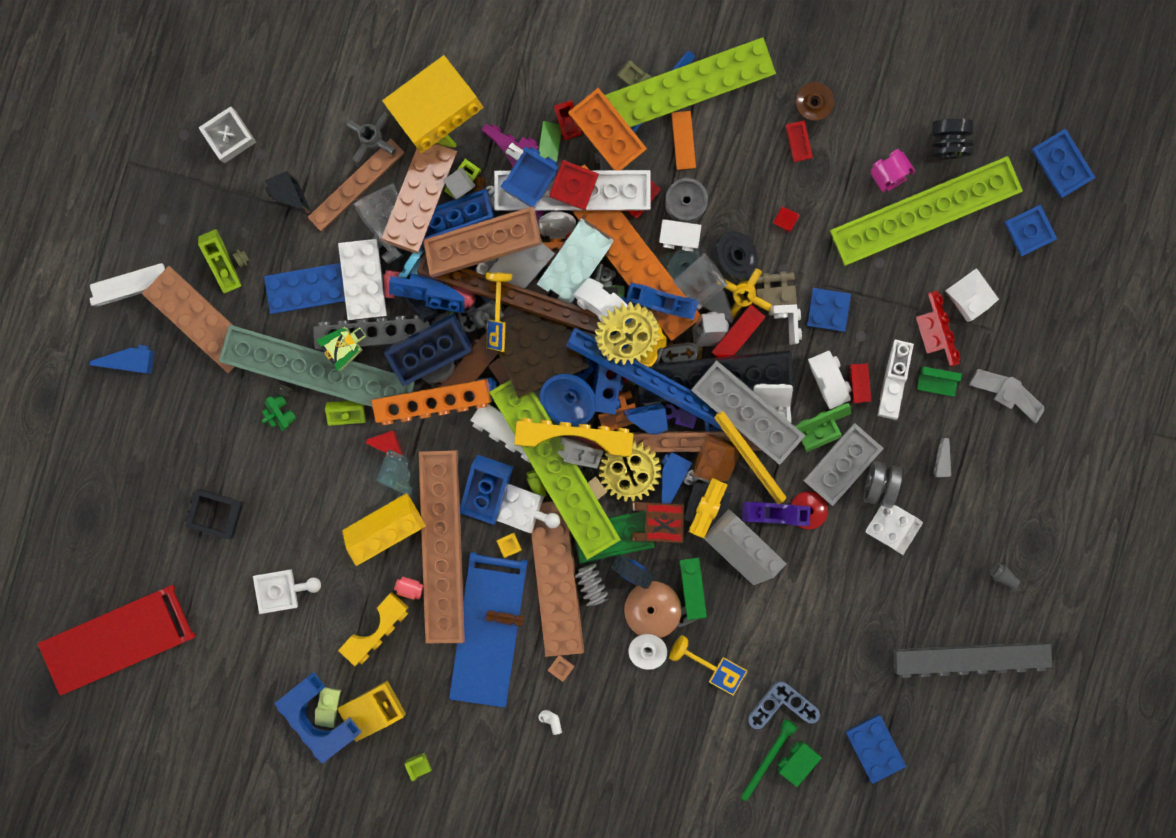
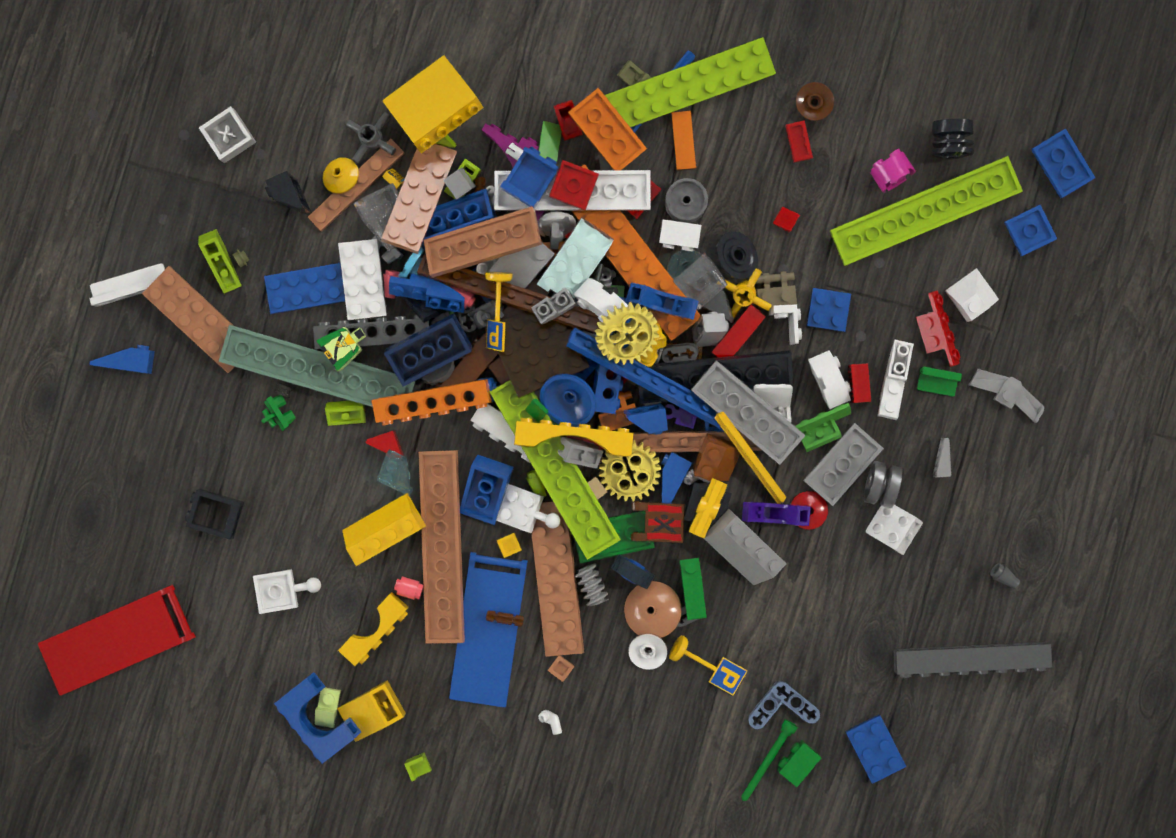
none -> yellow dish [323,158,359,194]
none -> yellow tile [382,169,405,189]
none -> green slope [525,398,548,422]
none -> light grey slope [531,287,577,324]
none -> light grey plate [550,222,563,249]

